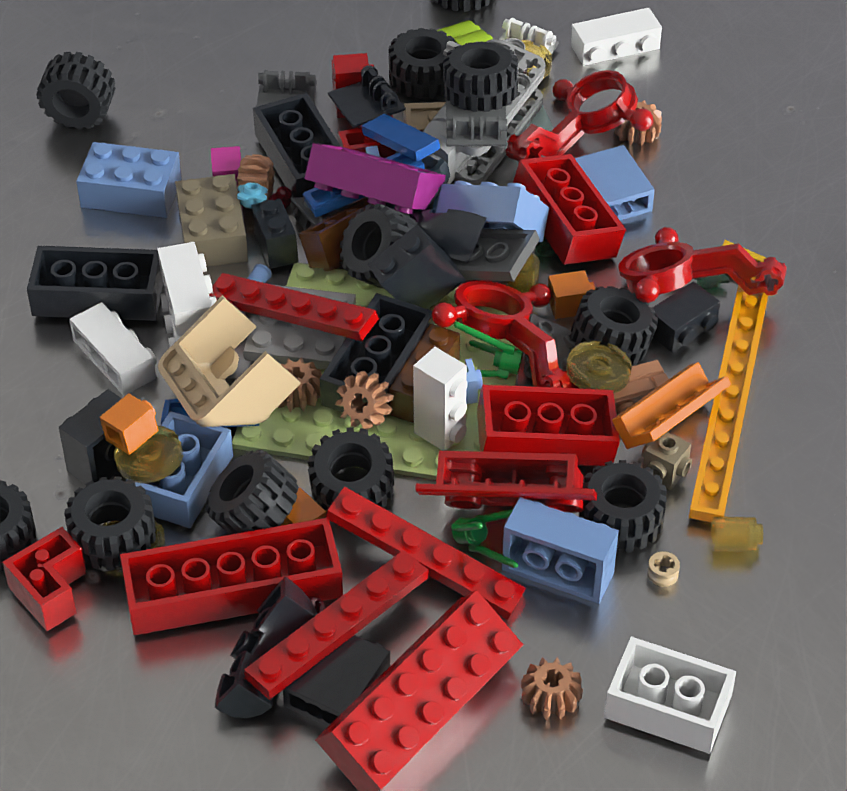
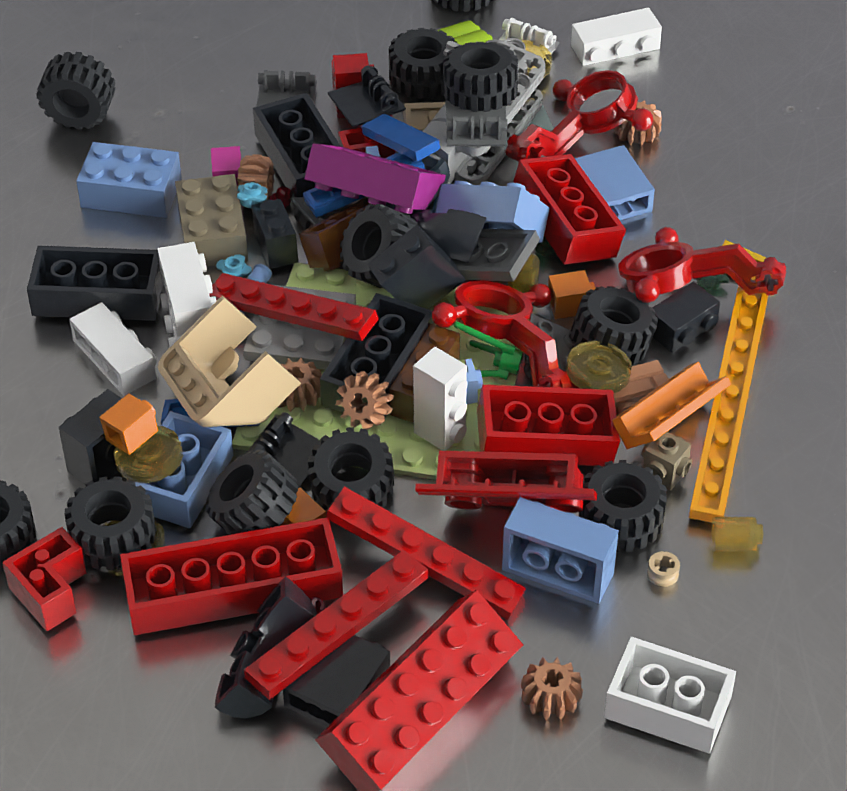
green plant [451,509,518,568] -> none
none -> medium azure plate [216,254,252,278]
none -> black hinge [246,412,321,488]

